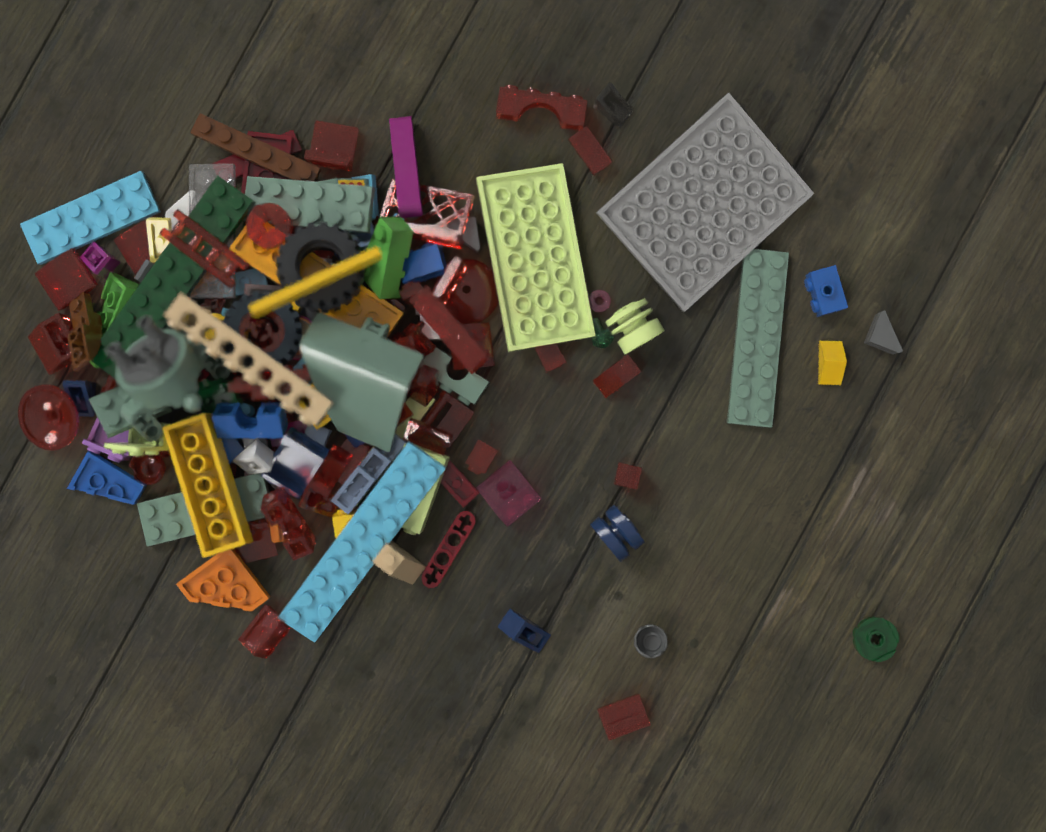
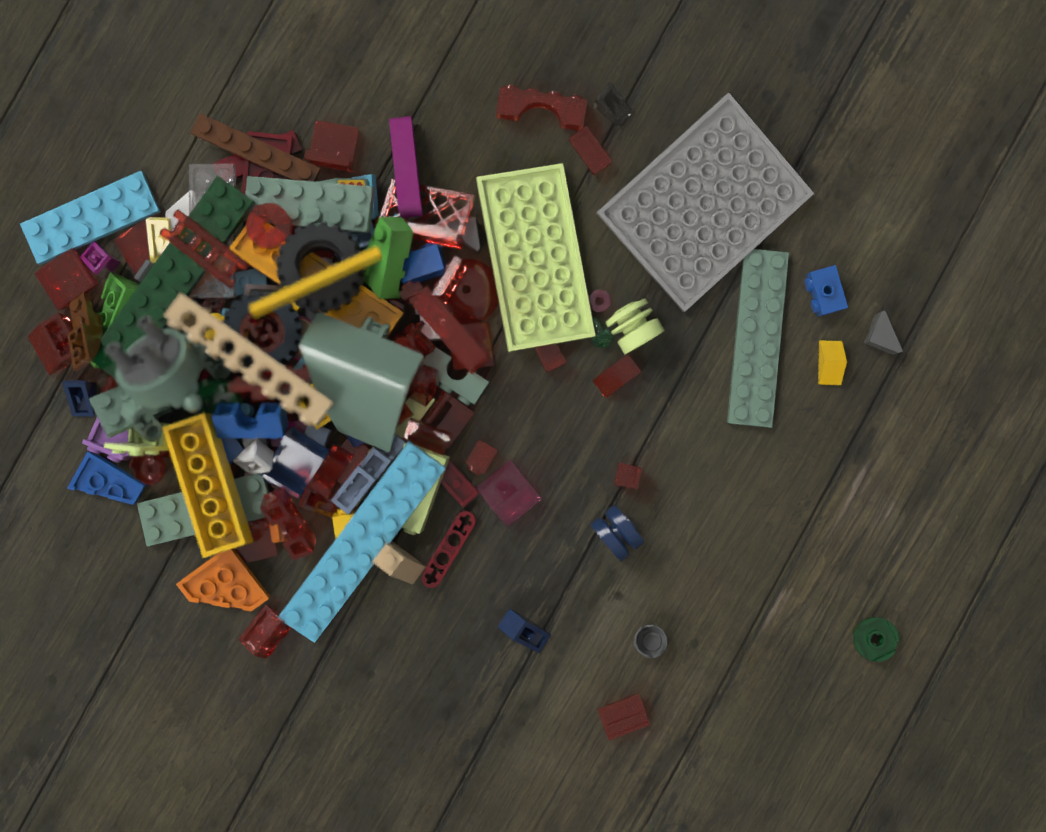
clear red dish [18,384,79,450] -> none

